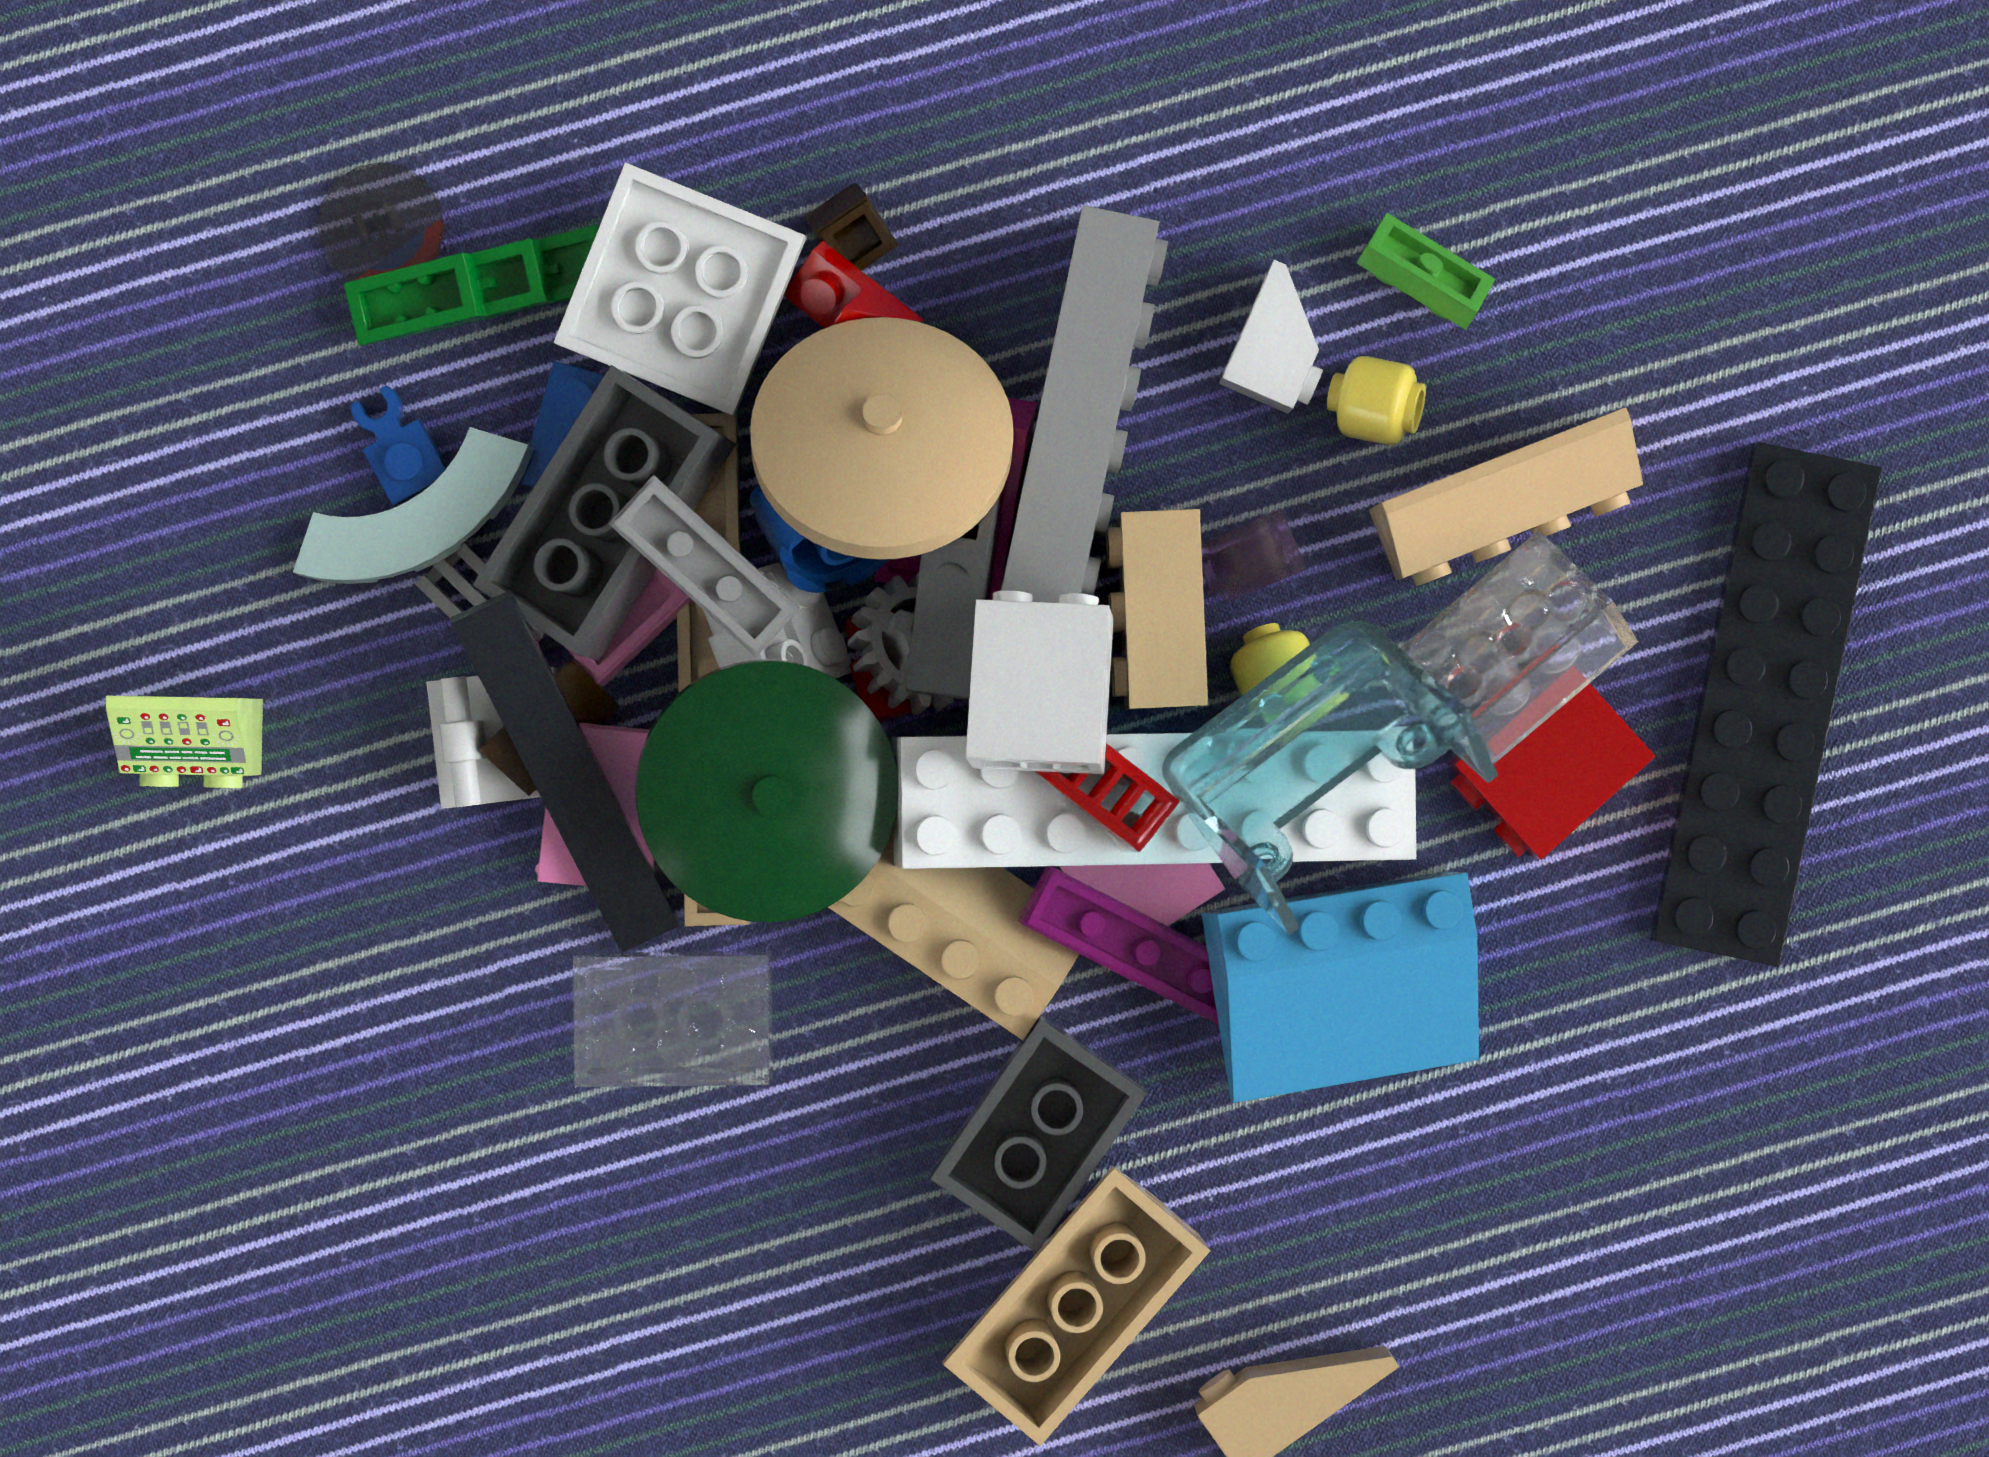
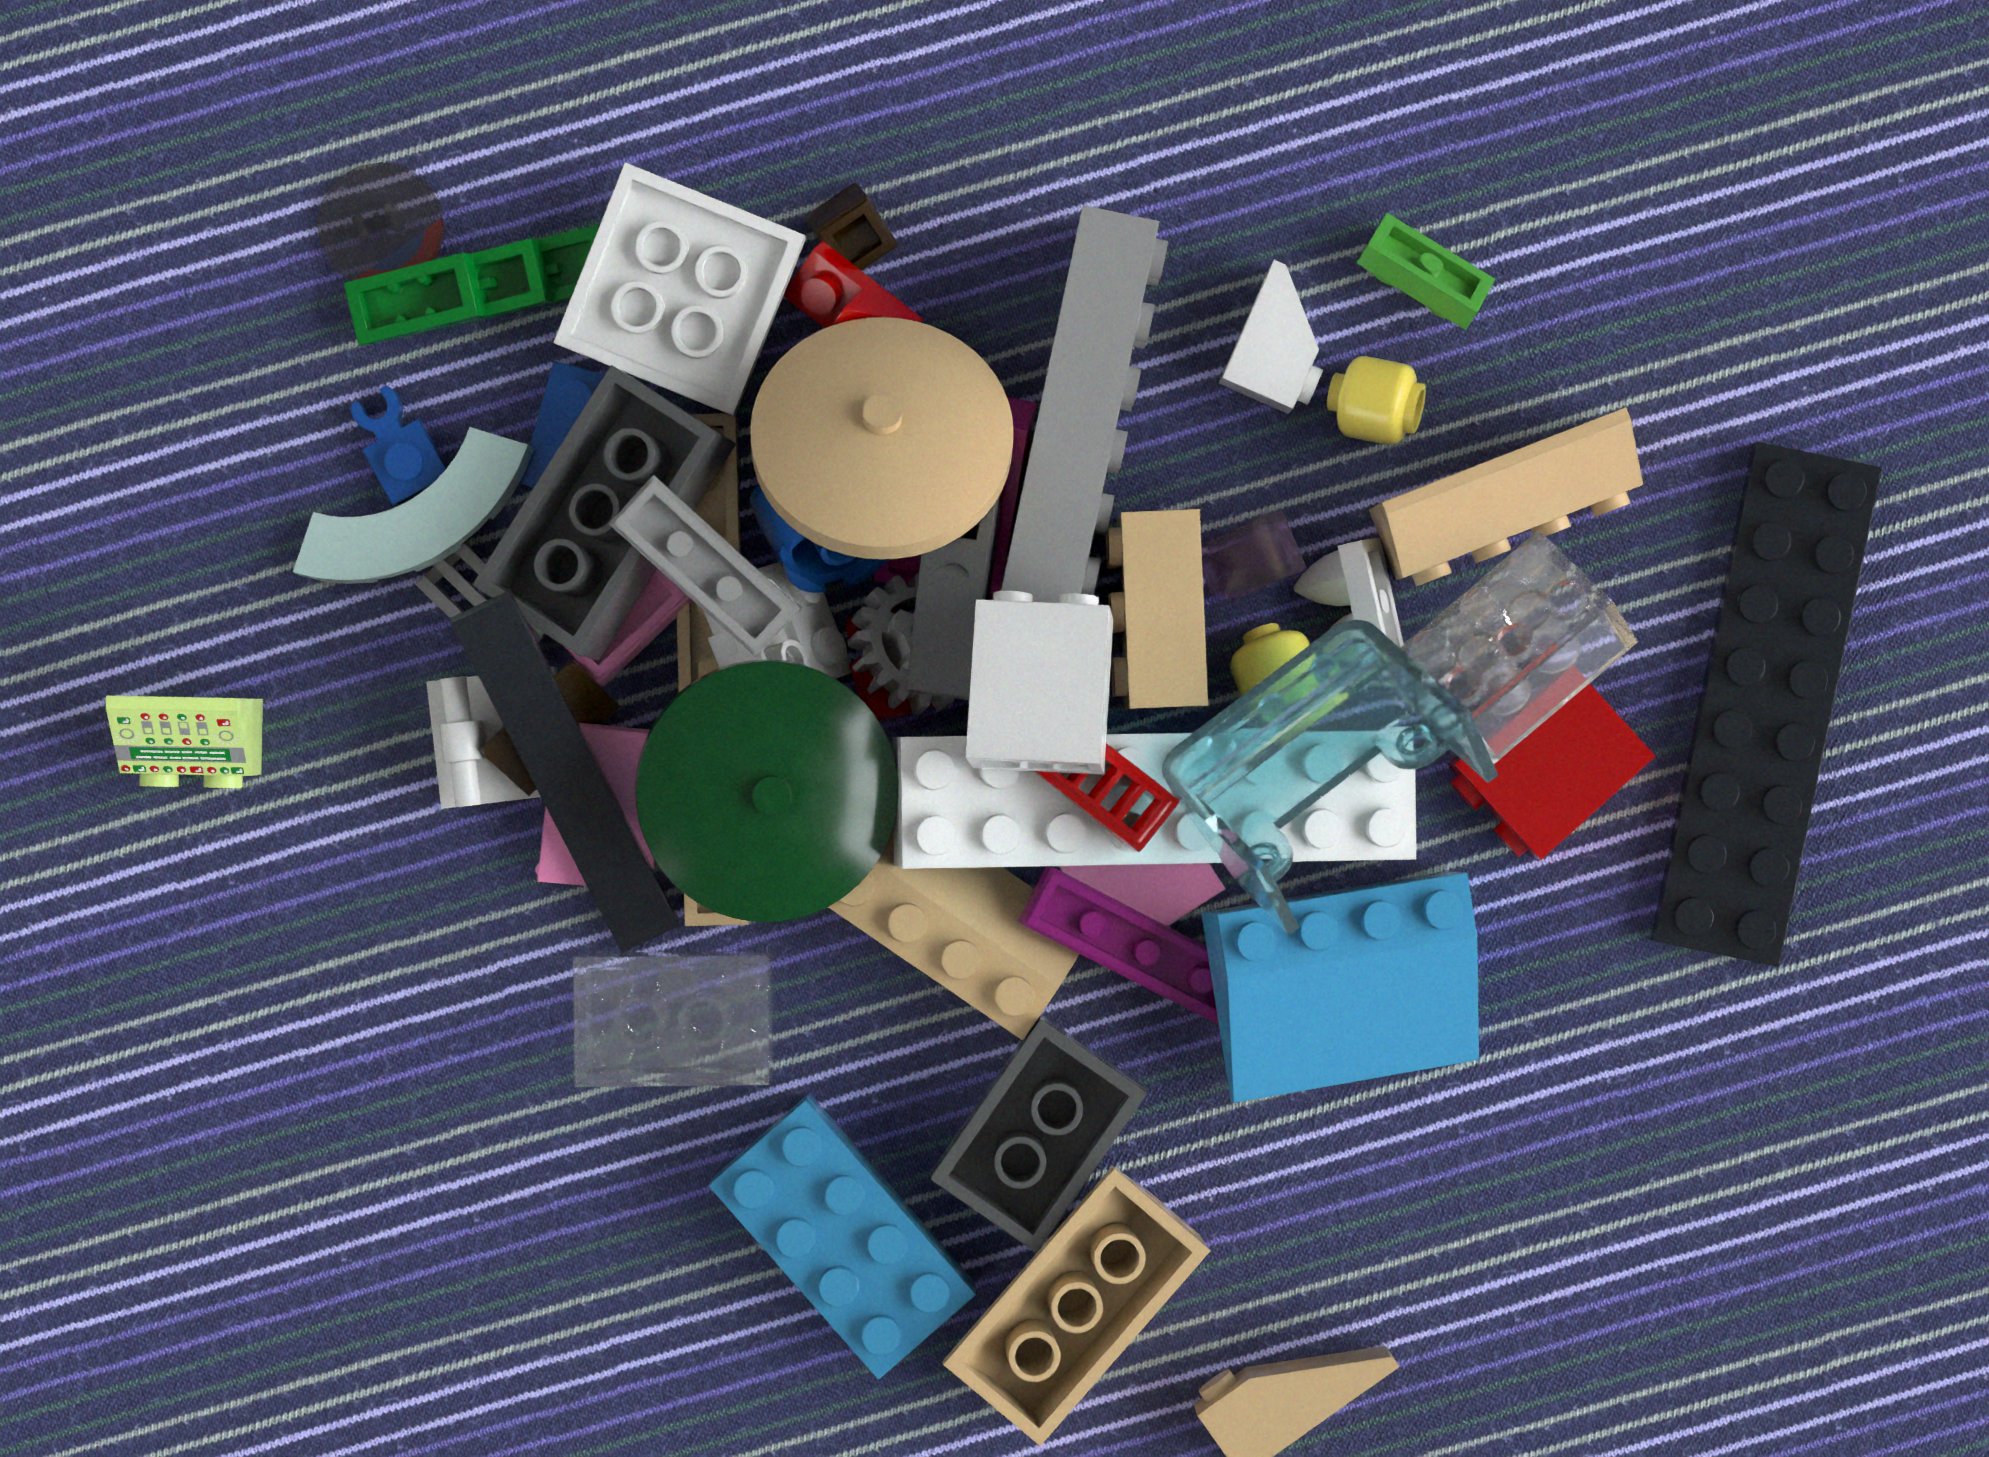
none -> dark azure brick [708,1093,976,1380]
none -> white tile [1294,538,1407,671]

